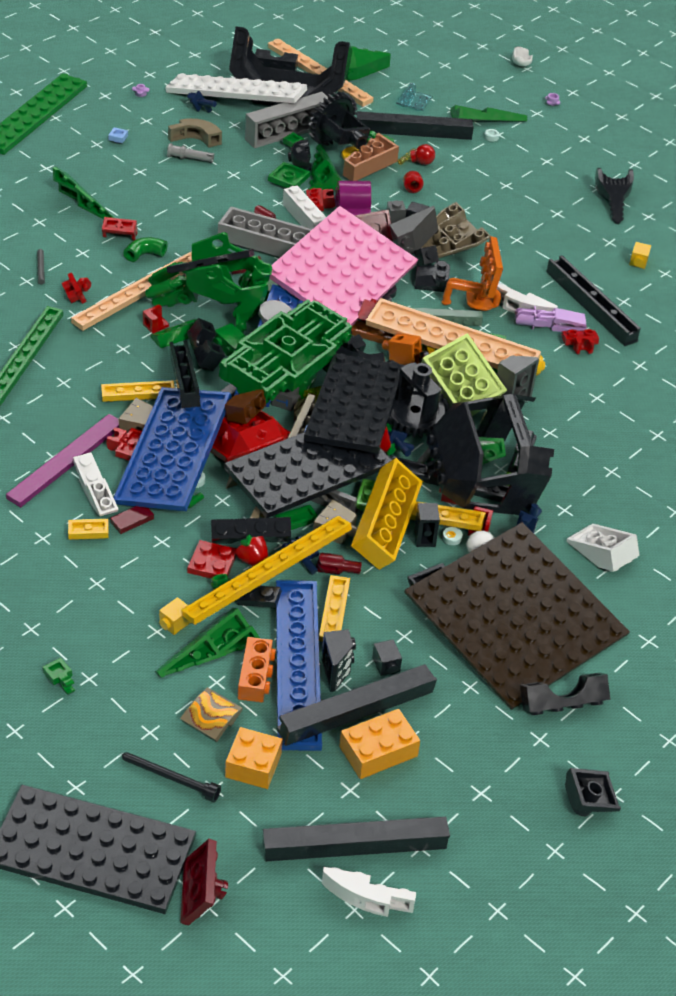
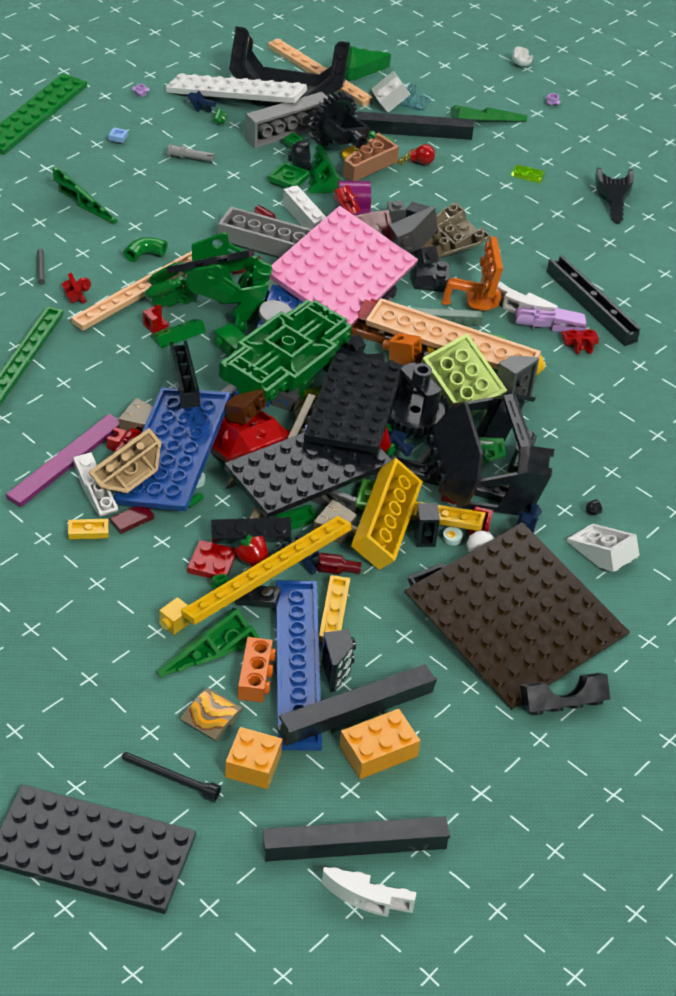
green plate [42,657,75,695] -> none
yellow plate [101,380,175,402] -> none
red hinge [102,217,138,240] -> none
dark tan arch [168,118,222,148] -> none
dark red plate [180,838,228,926] -> none
black arch [187,318,225,371] -> none
black arch [255,49,298,71] -> none
red plate [306,188,335,211] -> none
black brick [372,639,402,676] -> none
red head [403,171,424,193] -> none
light aqua tile [484,129,499,142] -> none
black slope [565,768,621,817] -> none
yellow brick [629,242,651,269] -> none
none -> tan wedge [88,428,161,494]
none -> green plate [213,109,227,125]
none -> red hips [334,185,361,214]
none -> white slope [372,71,411,113]
none -> clear neon green tile [512,164,545,184]
none -> black hinge [586,499,602,515]

